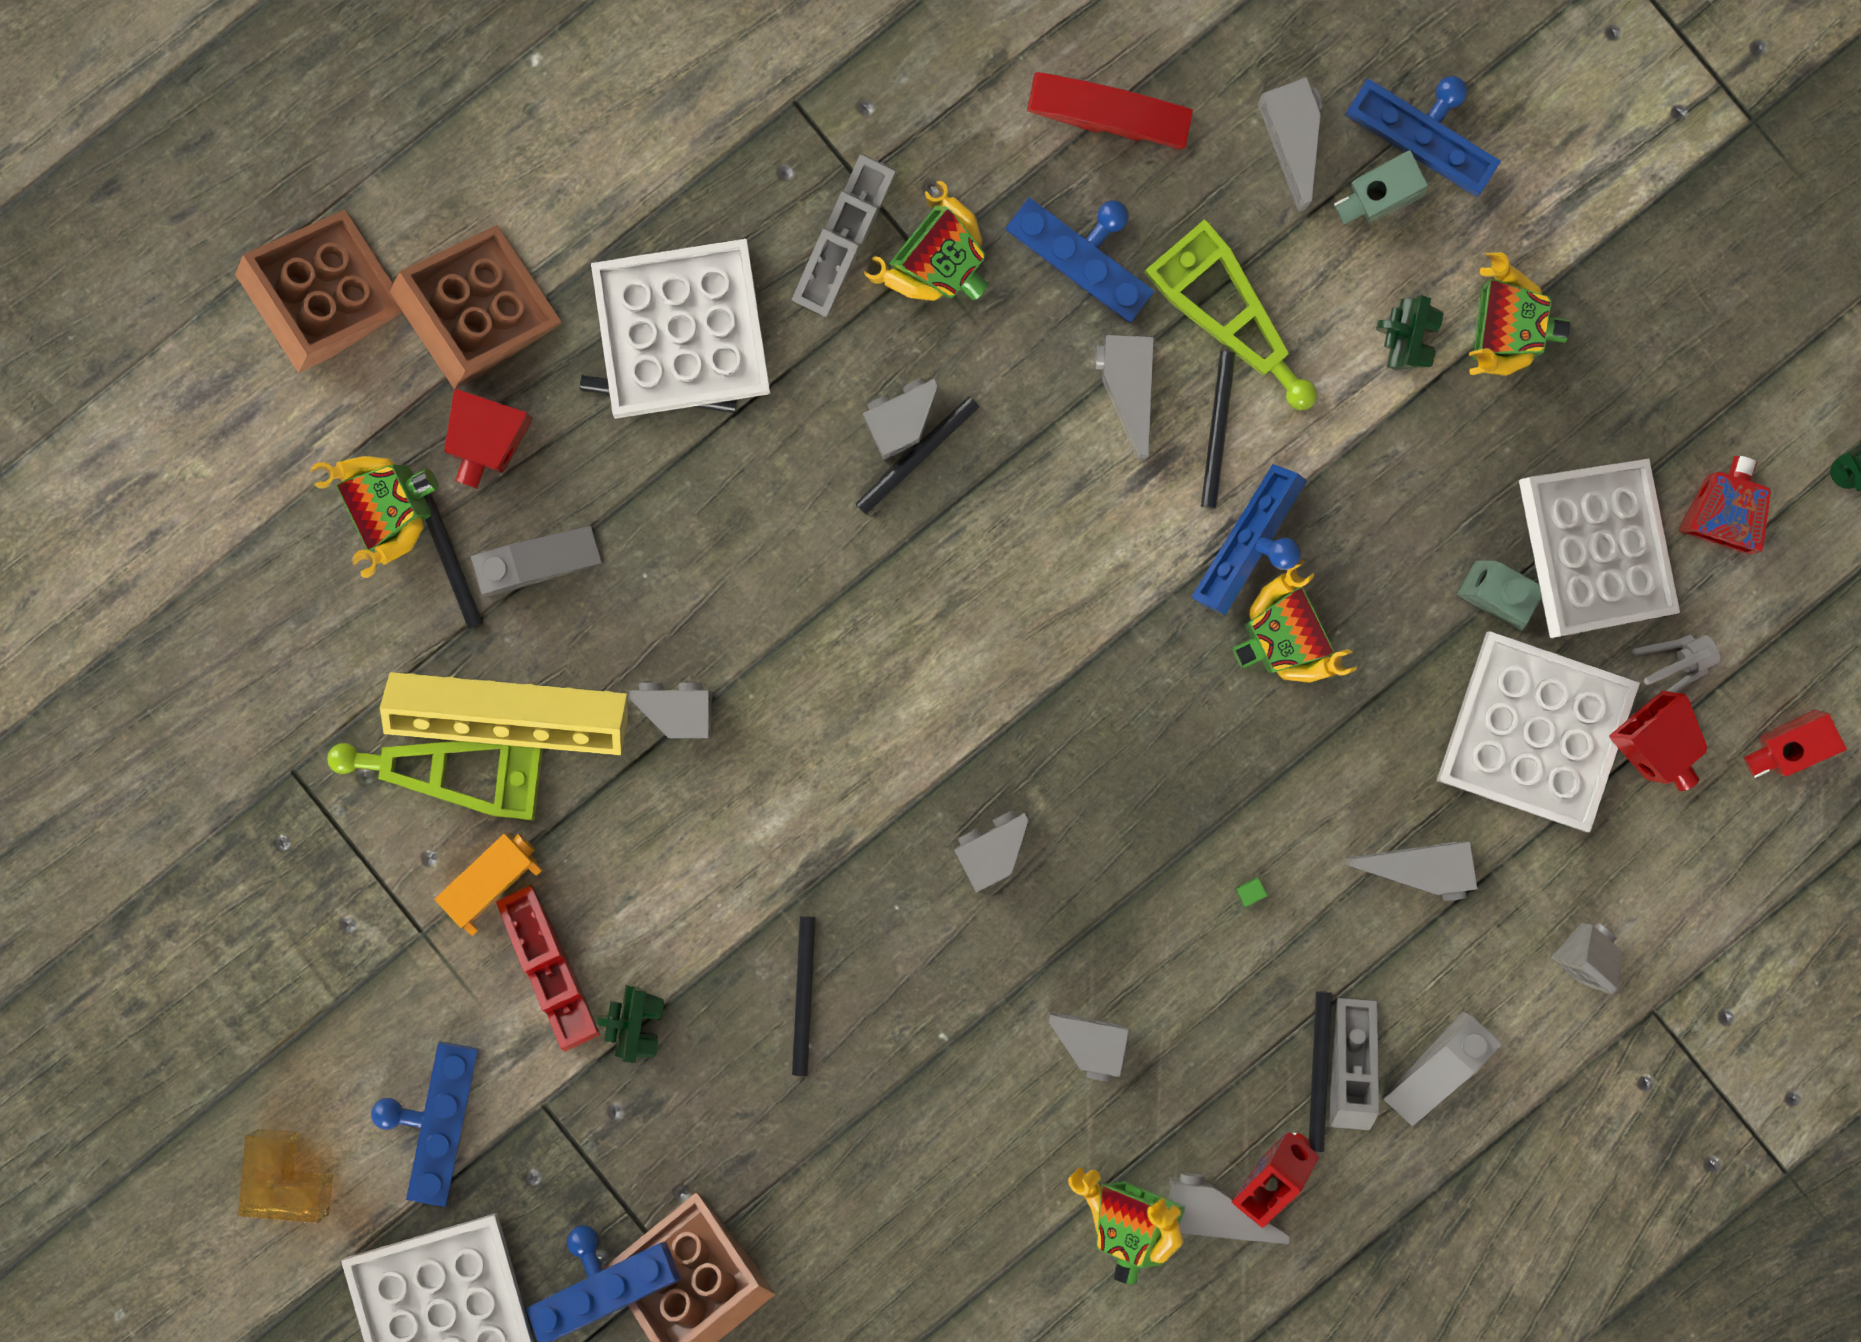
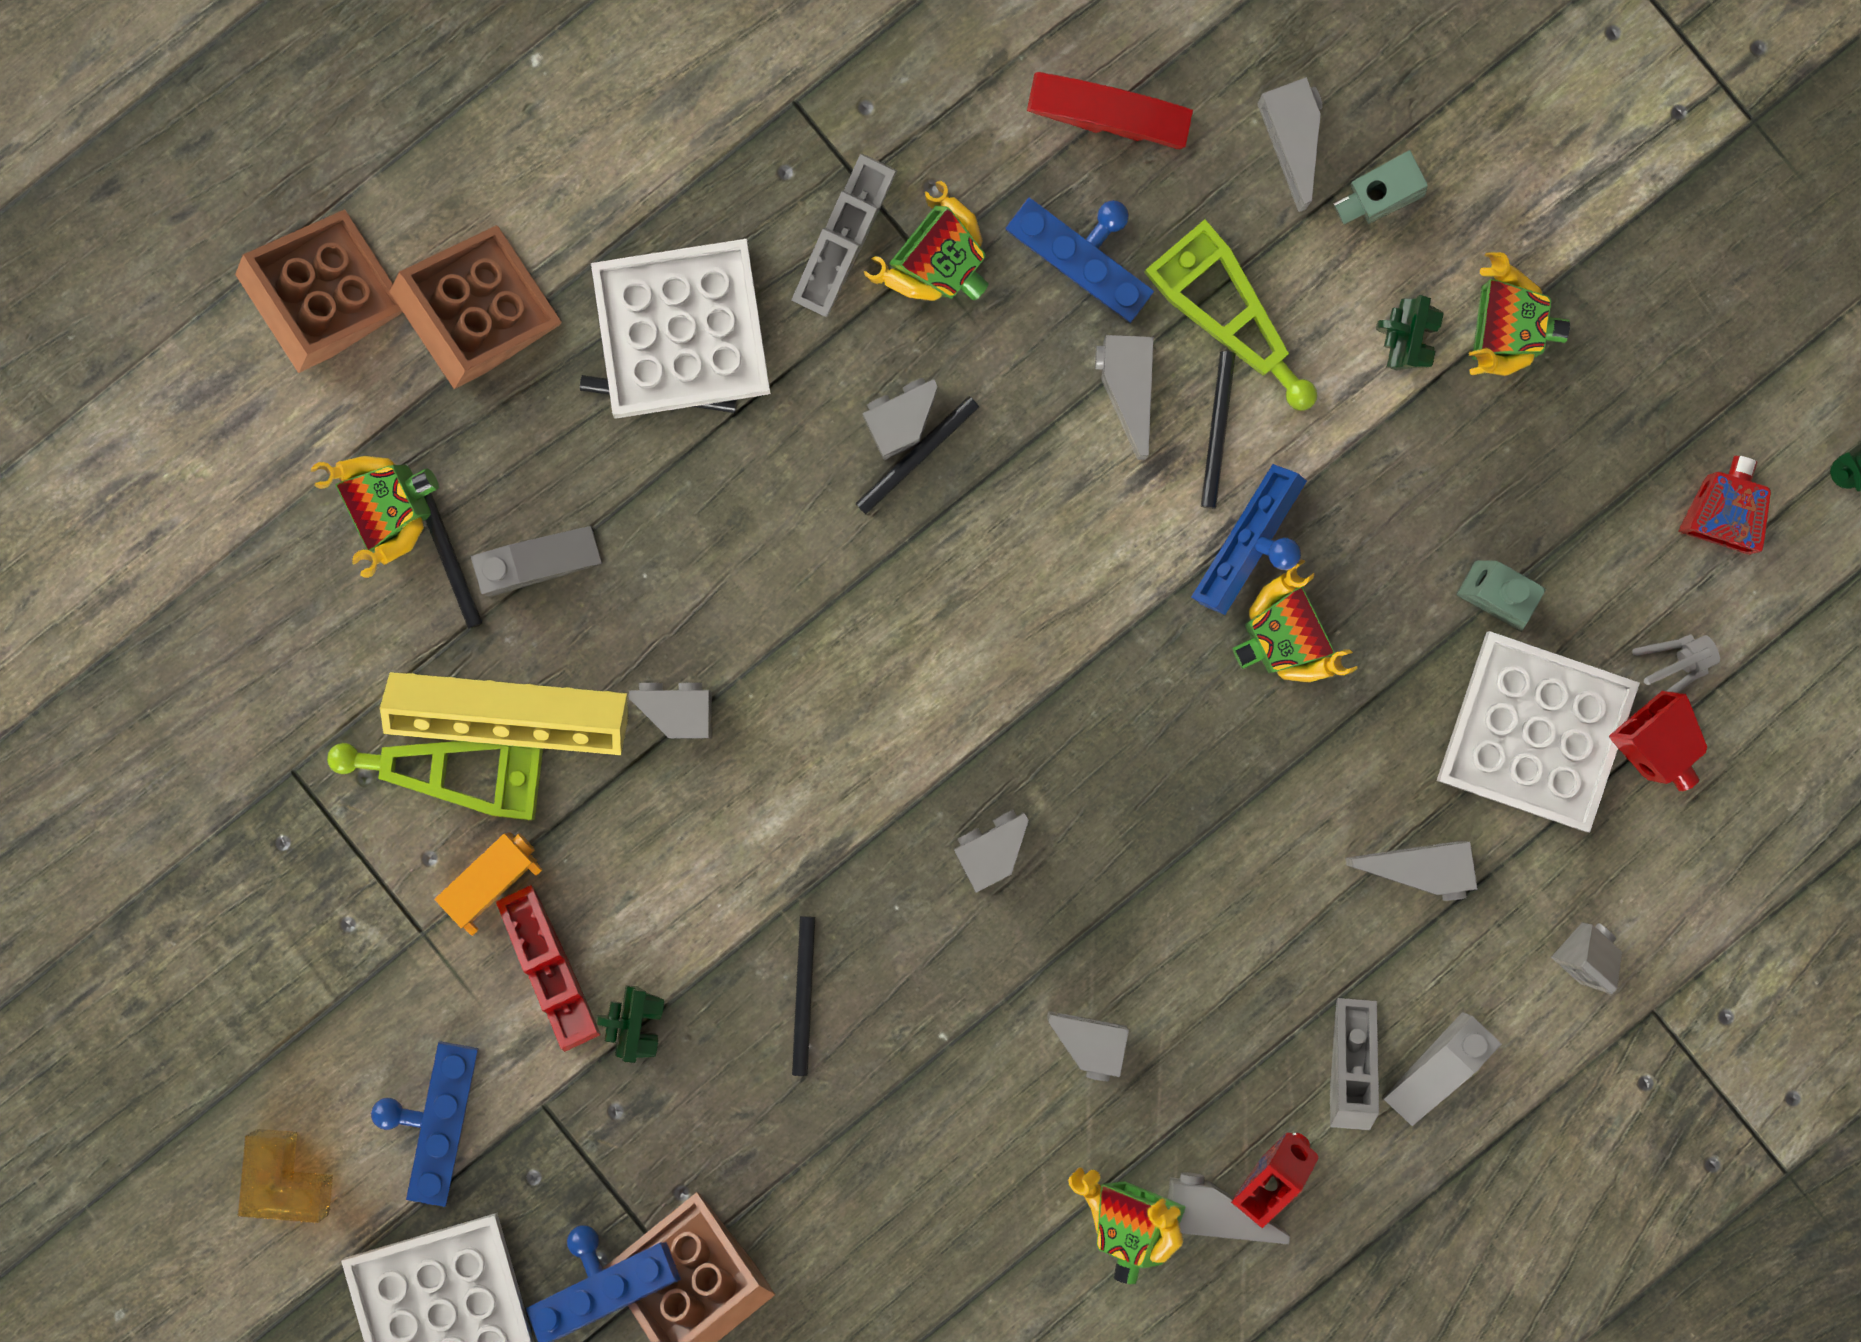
red torso [445,389,532,489] -> none
bright green piece [1235,878,1267,907] -> none
black bar [1309,991,1332,1152] -> none
blue plate [1345,76,1501,197] -> none
white plate [1519,459,1680,638] -> none
red torso [1743,709,1847,778] -> none

